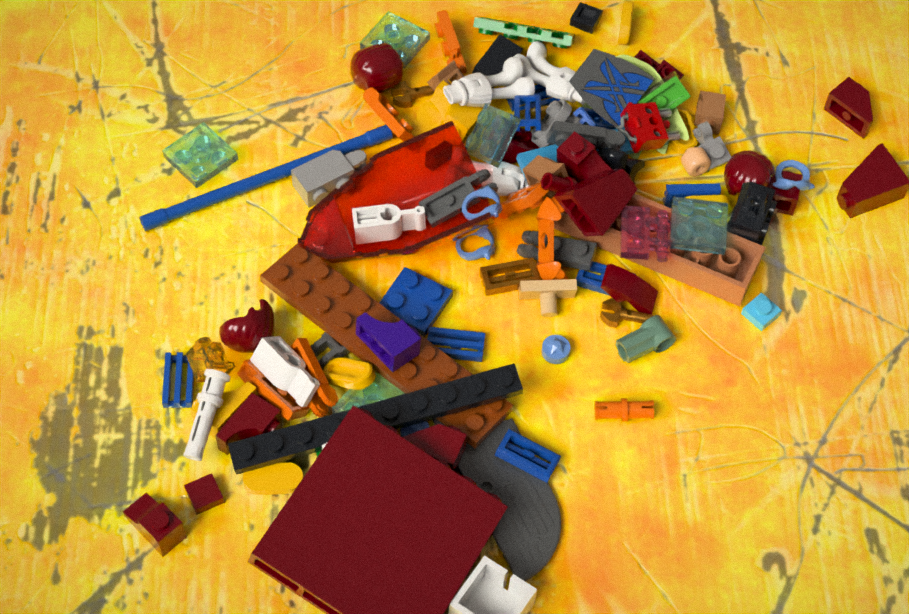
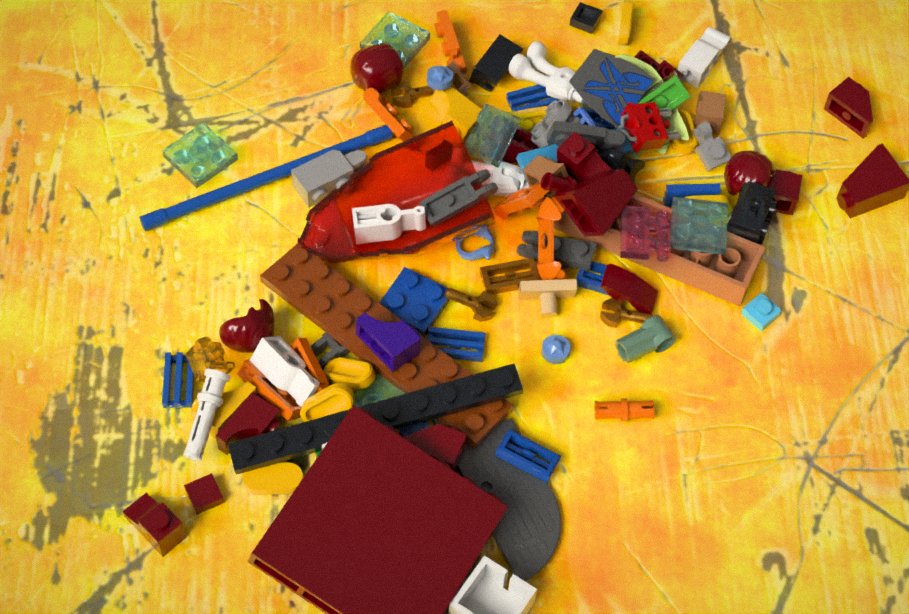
white piece [443,57,535,107] -> none
medium blue piece [462,185,503,222] -> none
wing [473,16,575,49] -> none
blue tile [514,95,541,131] -> none
light nougat piece [681,147,711,176] -> none
medium blue piece [773,160,815,191] -> none
none -> yellow tile [300,383,354,422]
none -> medium blue tile [426,66,453,91]
none -> pearl gold bar [445,288,498,322]
none -> white piece [678,26,731,88]

